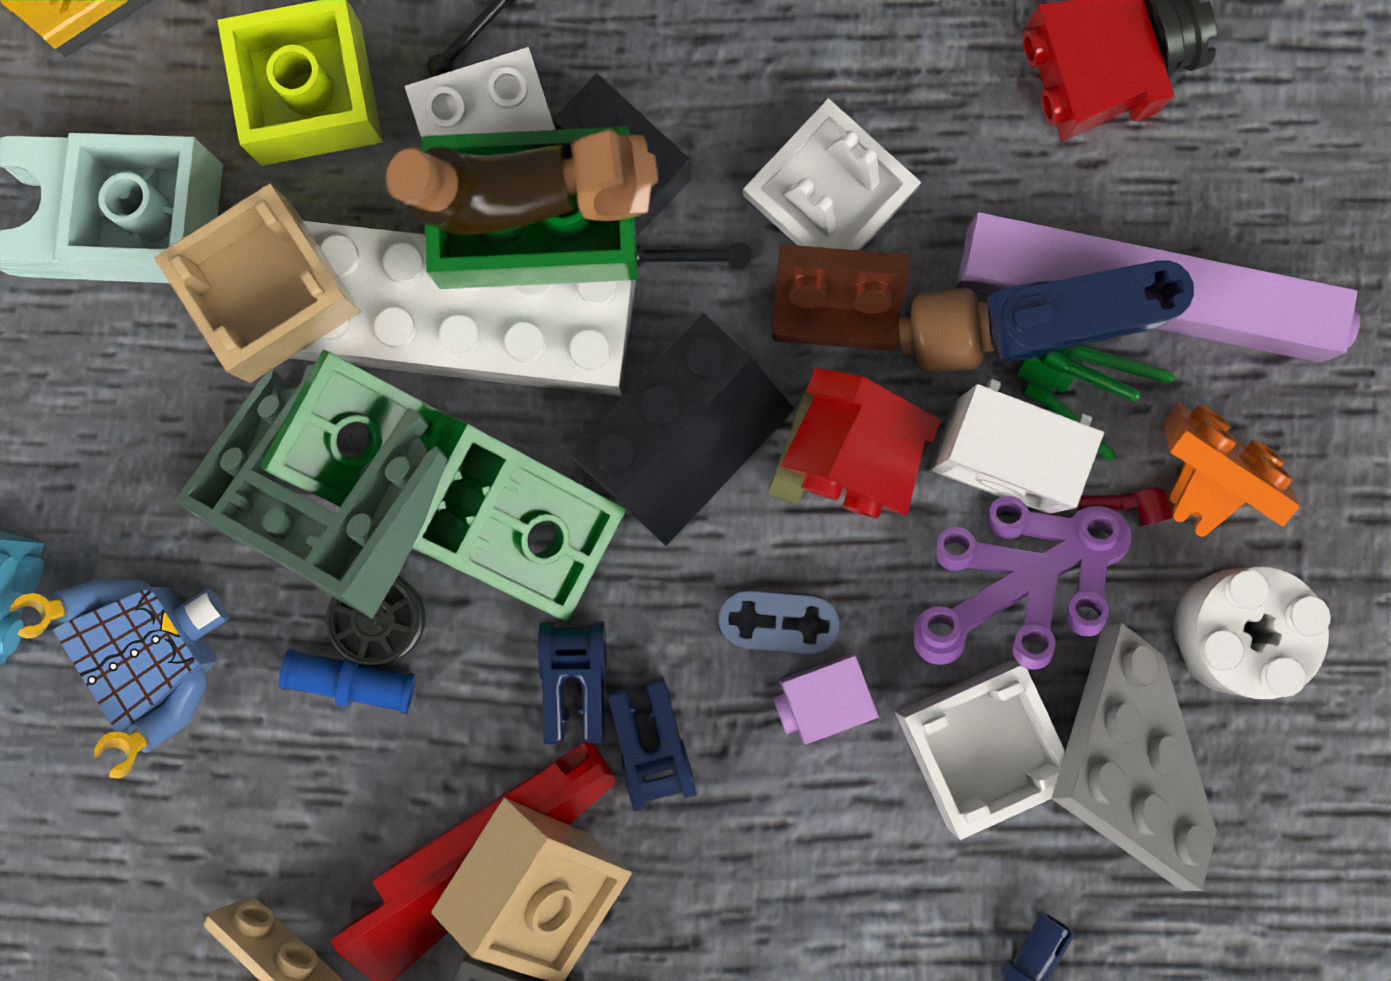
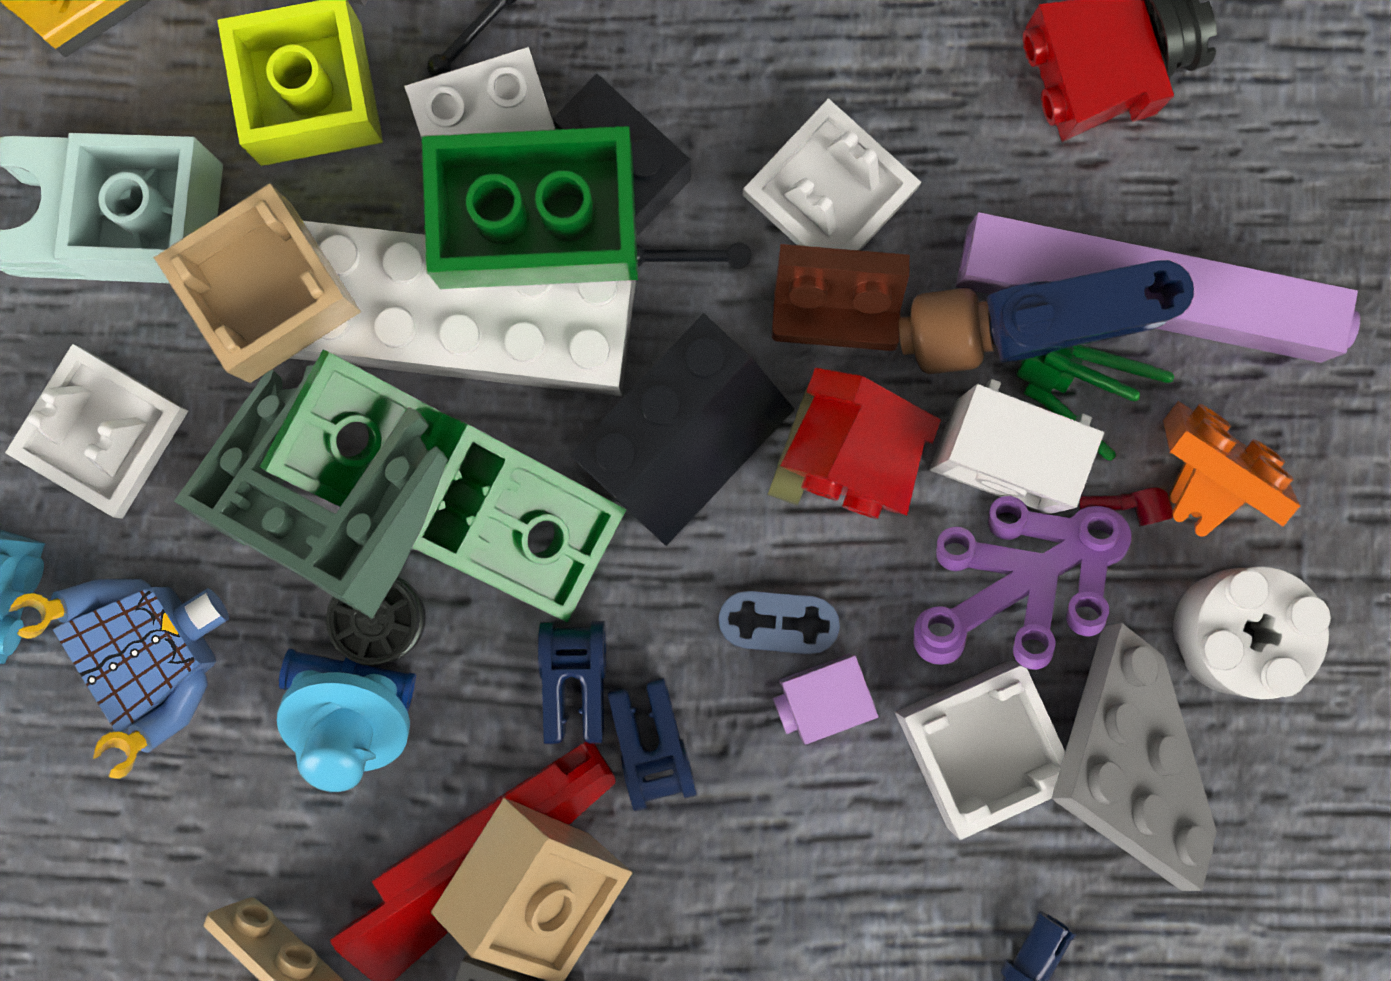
piece [386,130,658,235] -> none
none -> white plate [5,344,188,519]
none -> medium azure plate [277,670,410,792]

